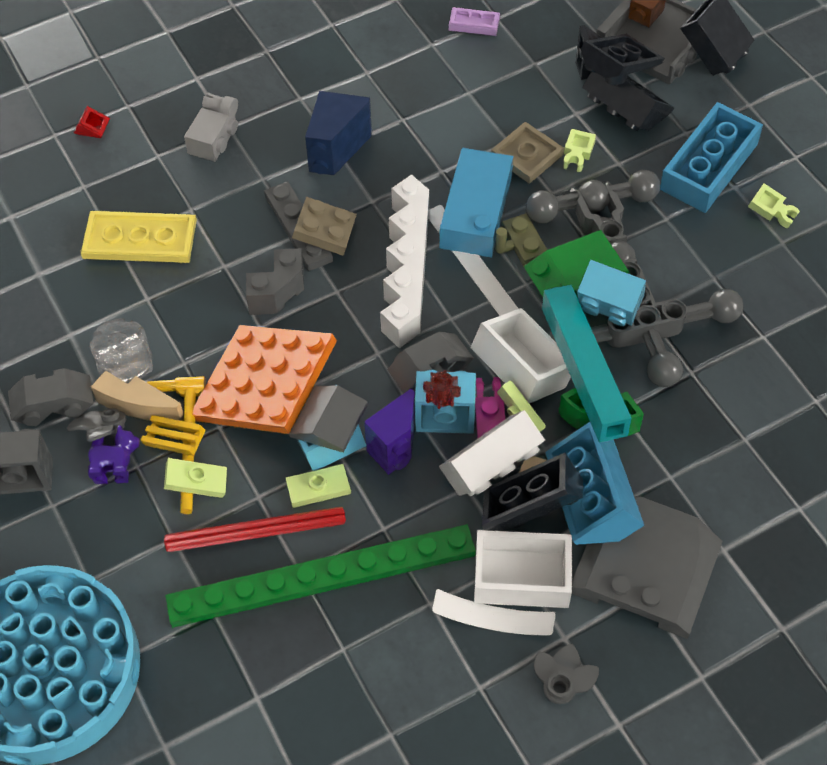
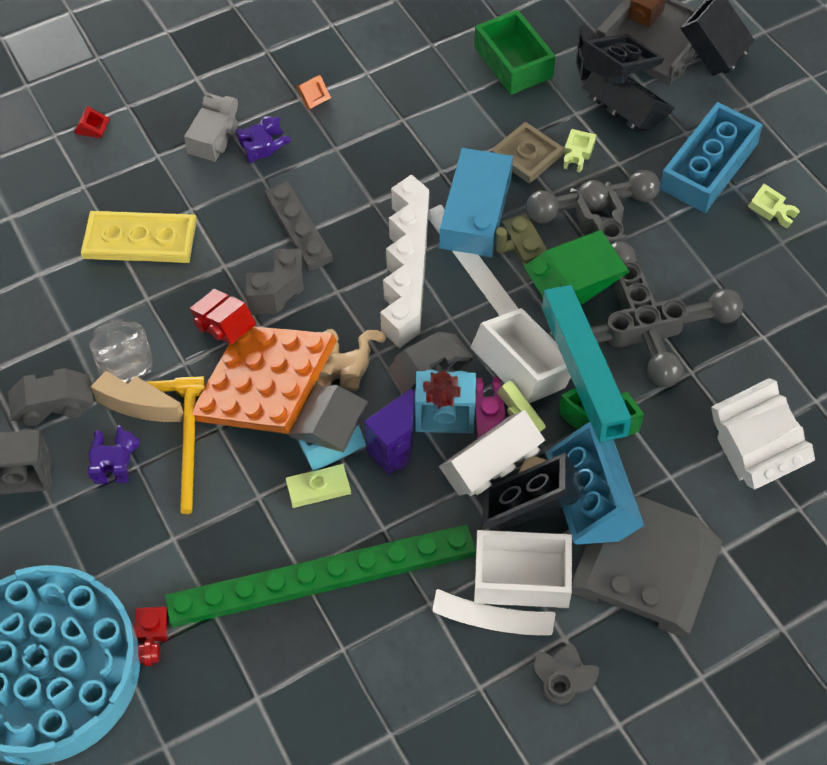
dark grey plate [67,408,127,442] -> none
yellow tile [140,415,205,456] -> none
yellowish green plate [164,458,227,498] -> none
red axle [164,507,346,552] -> none
dark tan plate [292,197,357,256] -> none
dark blue slope [305,91,372,175] -> none
lavender plate [449,7,500,36] -> none
medium azure brick [577,260,646,326] -> none
none -> red plate [134,607,169,666]
none -> red piece [189,289,256,344]
none -> dark purple animal [236,116,291,163]
none -> orange plate [296,75,331,109]
none -> tan animal [314,329,386,392]
none -> green piece [474,9,556,95]
none -> white slope [711,378,815,490]

